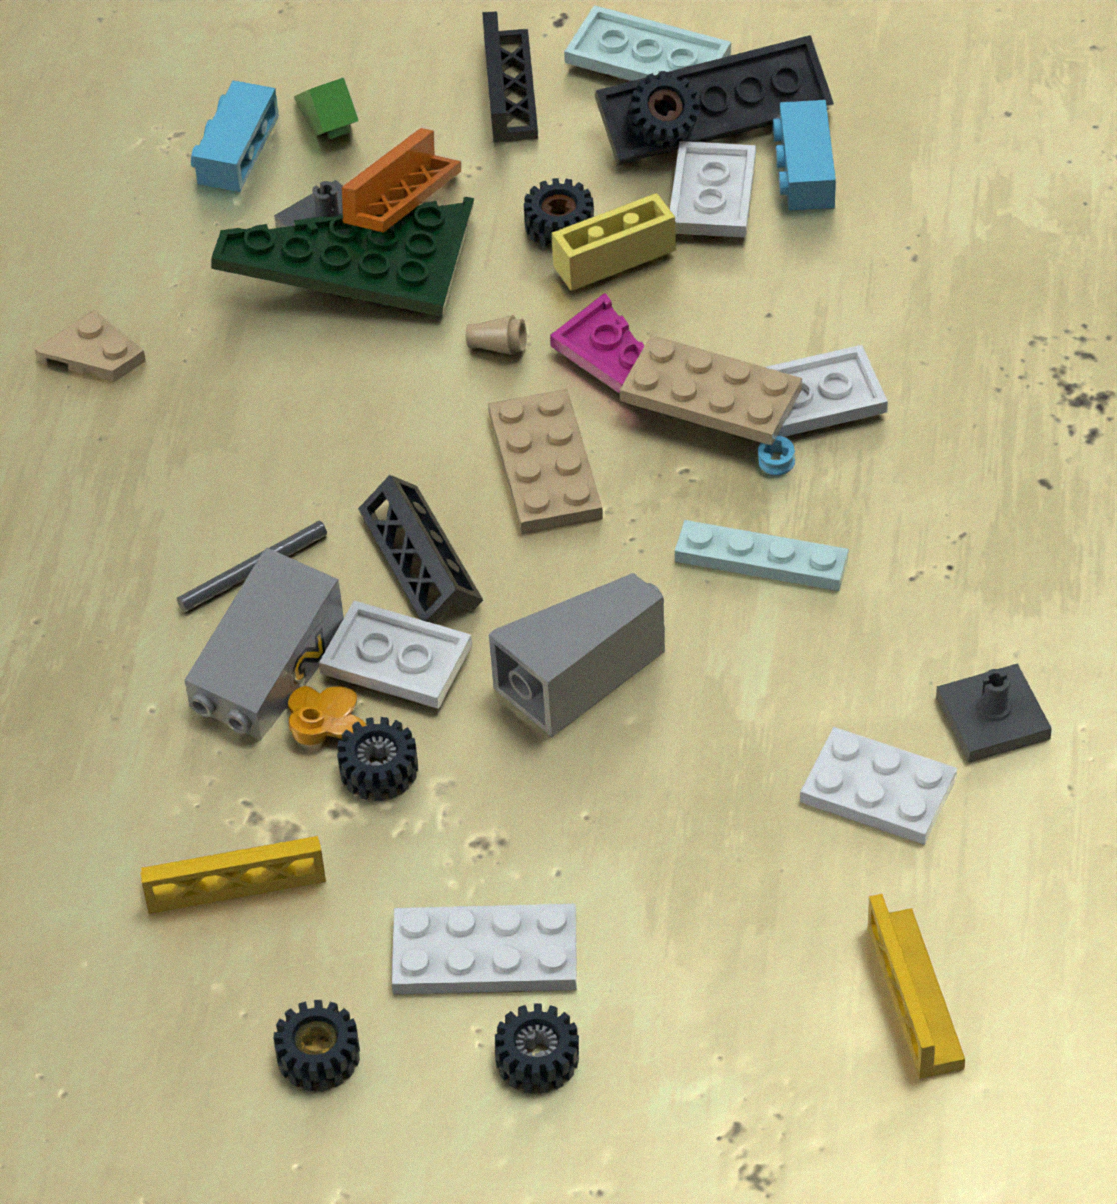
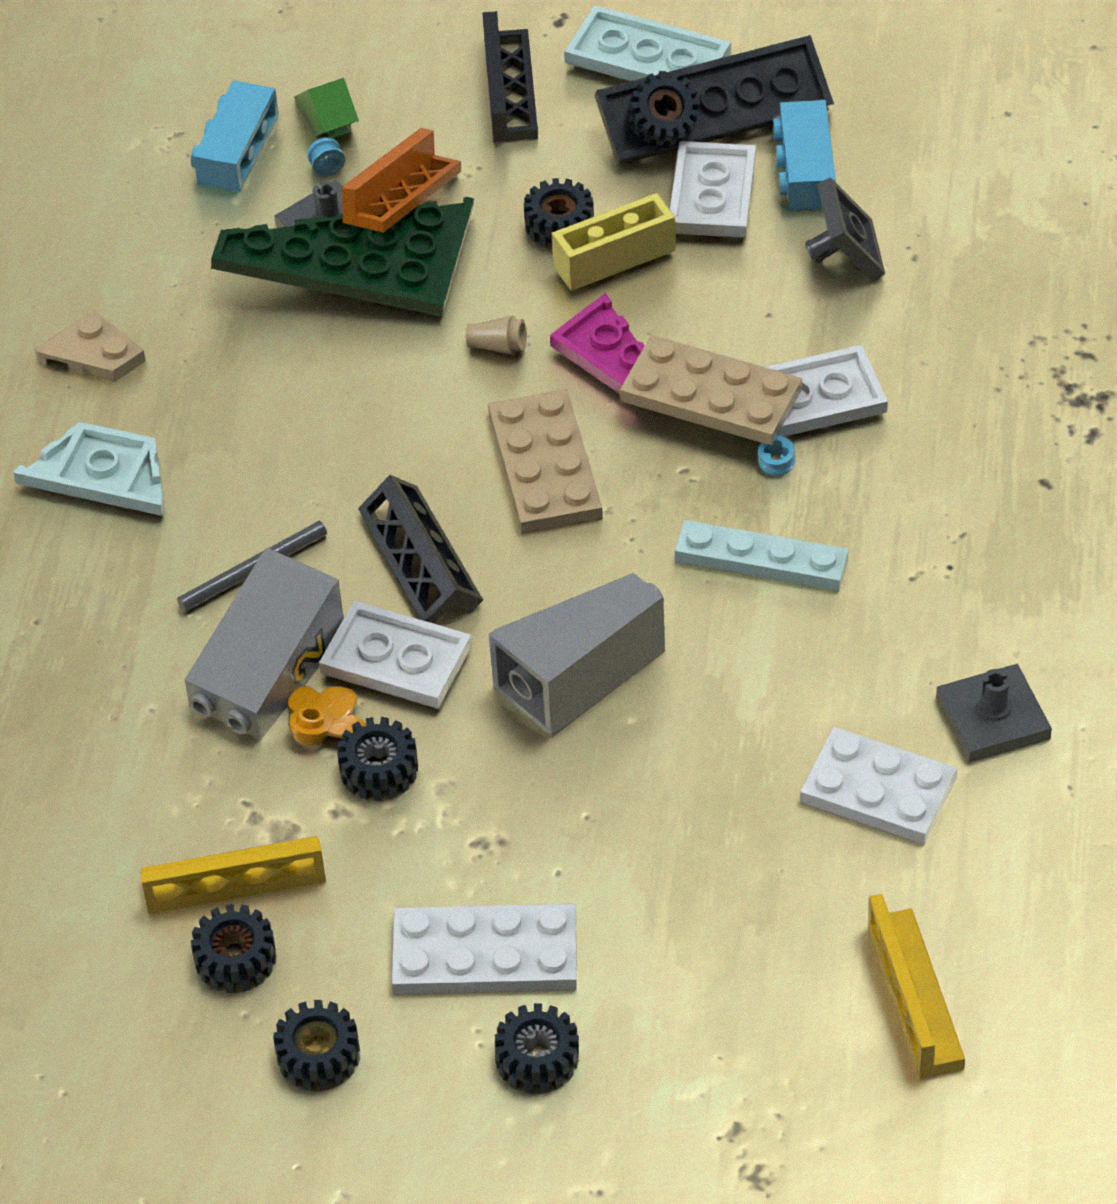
none -> light aqua wing [13,422,164,516]
none -> black bush [191,904,277,993]
none -> medium azure bush [307,138,345,176]
none -> dark grey tile [805,177,886,282]

